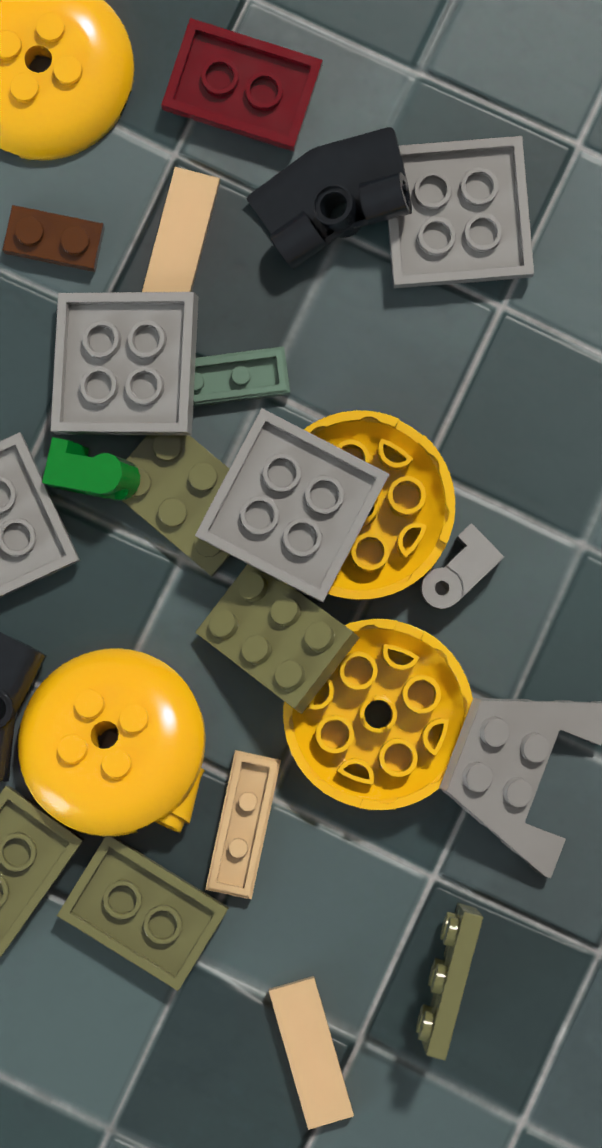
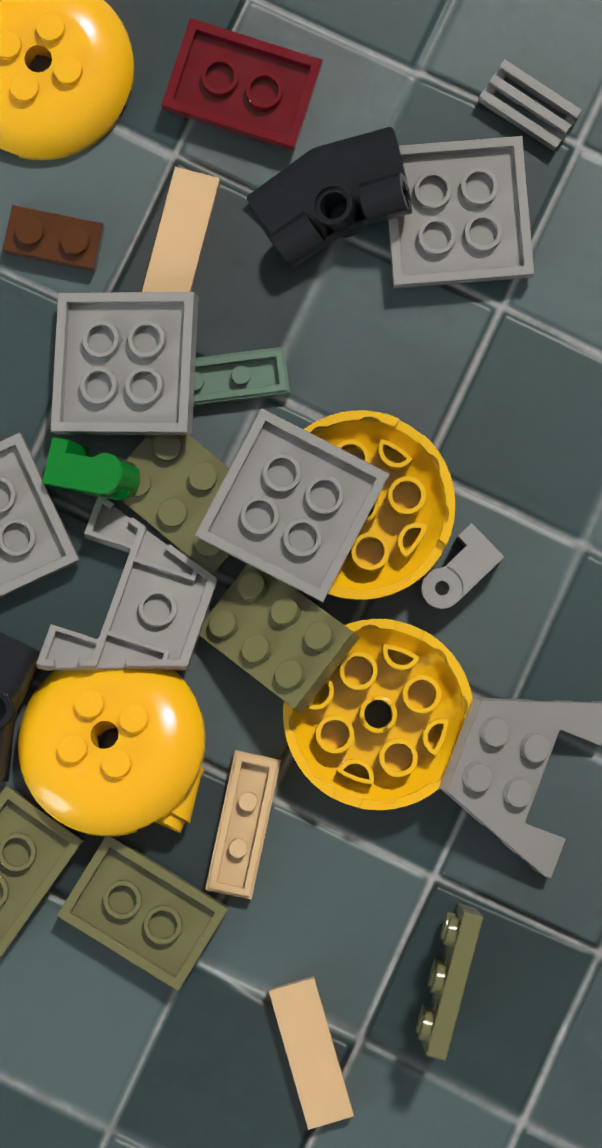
none -> light grey wing [36,497,218,670]
none -> light grey tile [478,59,582,152]

